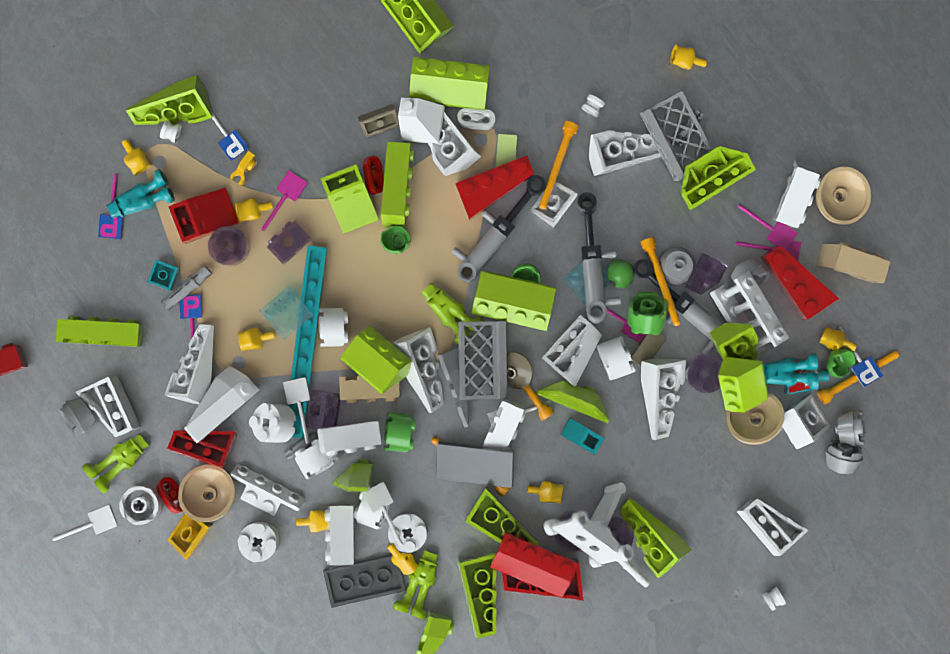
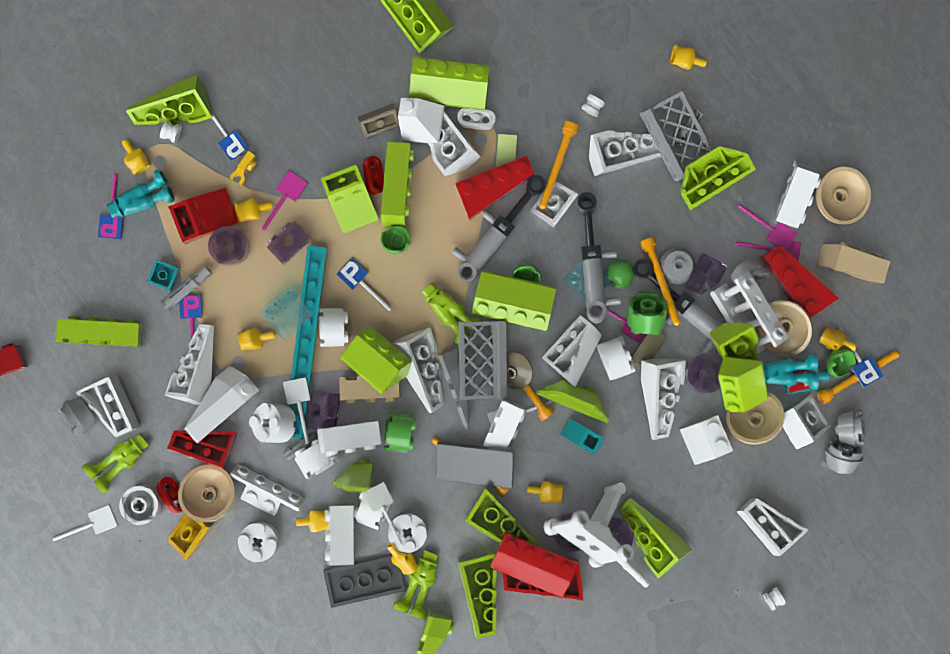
none -> piece [336,258,391,311]
none -> white slope [680,414,733,465]
none -> tan dish [755,300,813,357]

